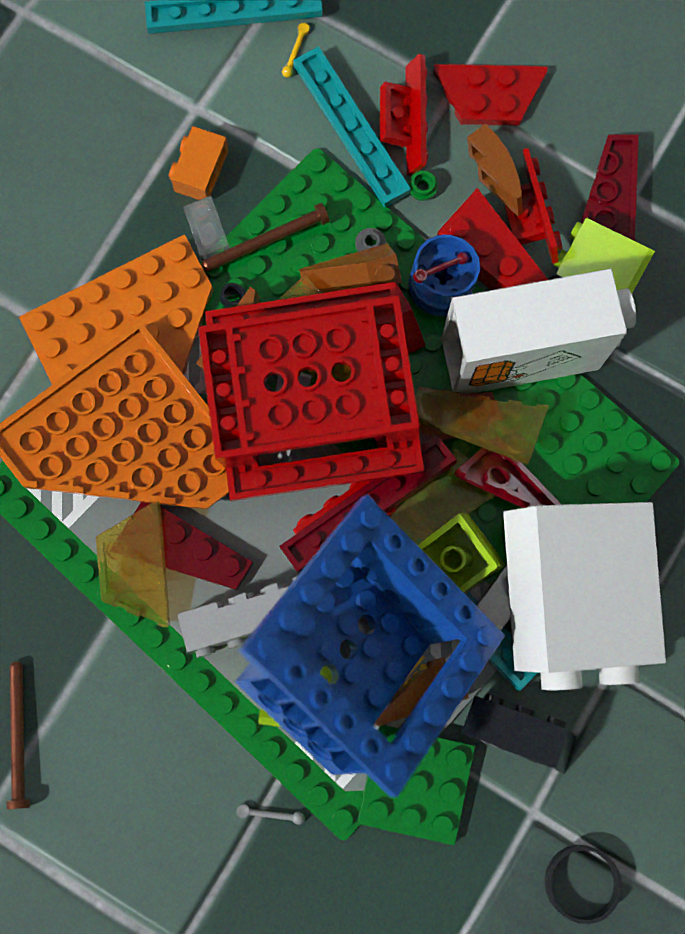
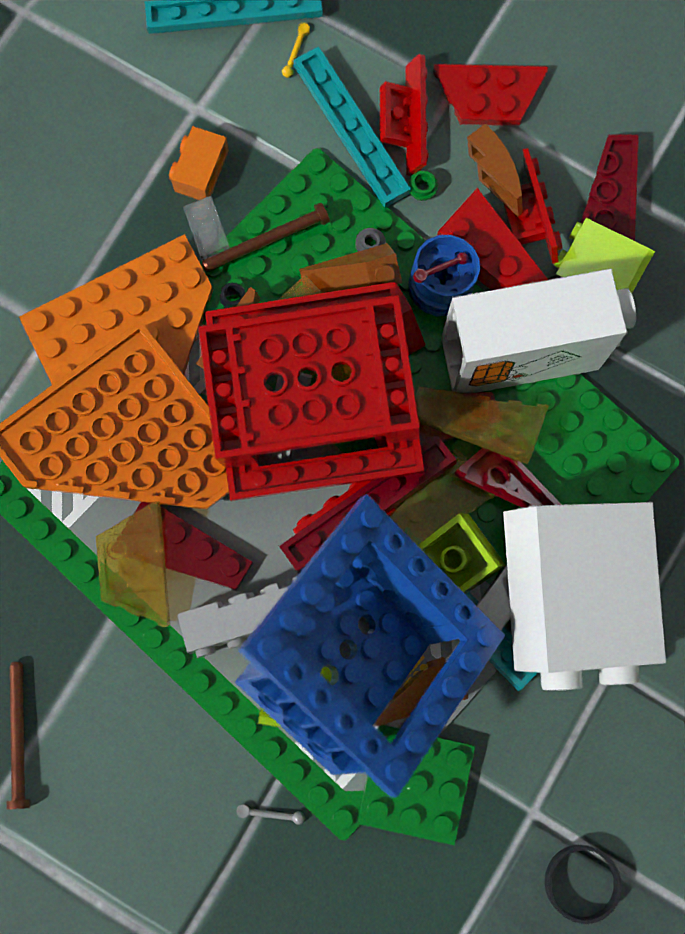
black wedge [461,693,577,774] -> none

